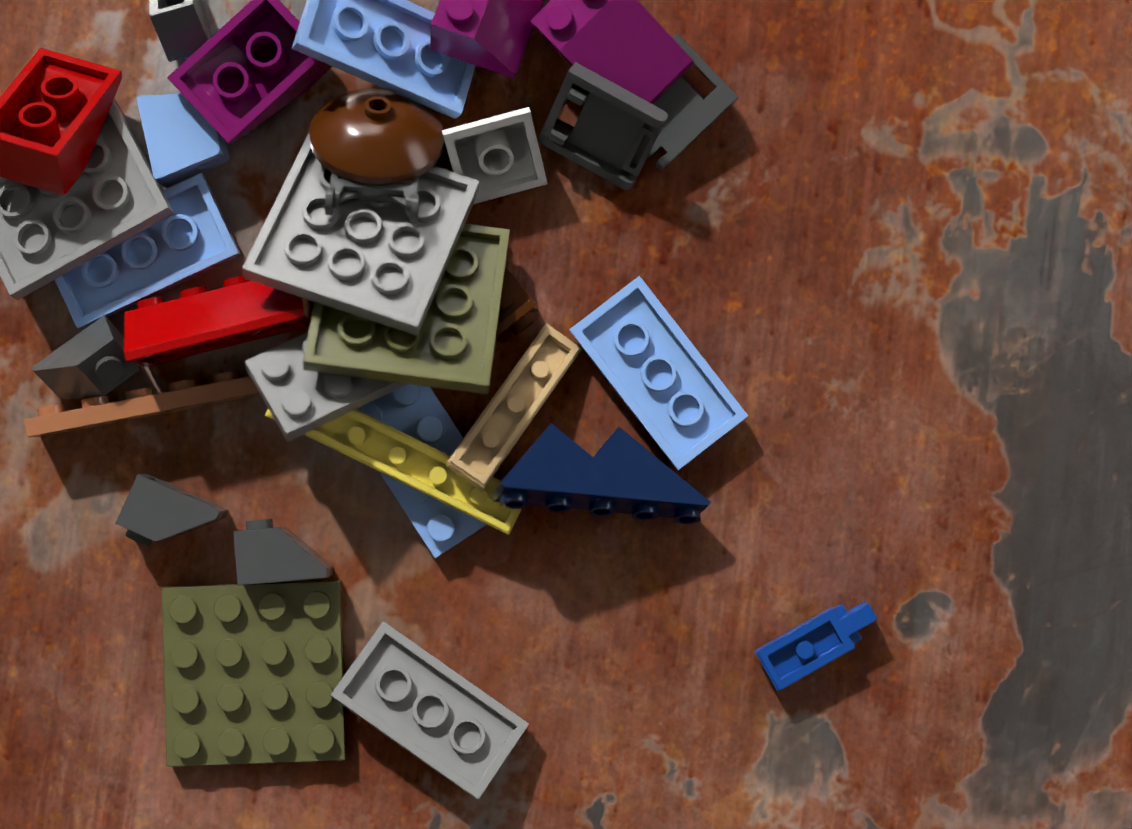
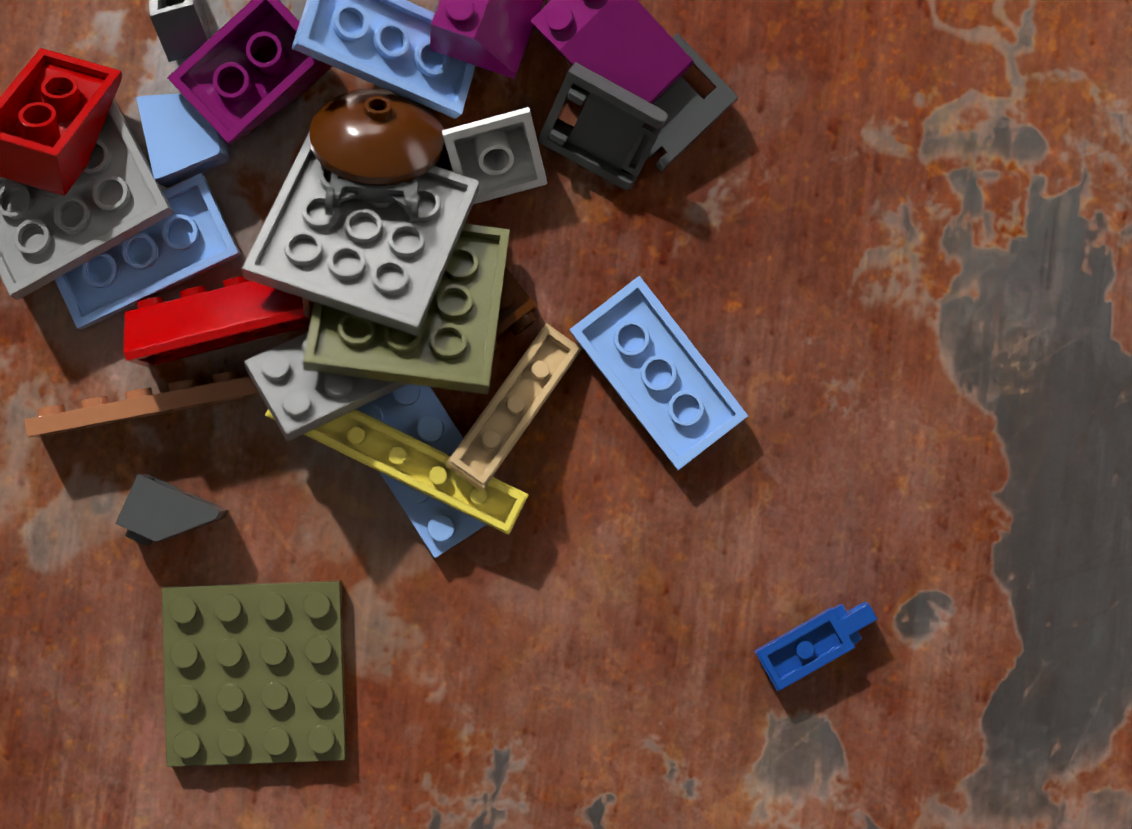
dark grey slope [32,315,141,400] -> none
dark grey slope [233,519,334,585] -> none
light grey plate [330,621,529,800] -> none
dark blue slope [490,423,711,524] -> none

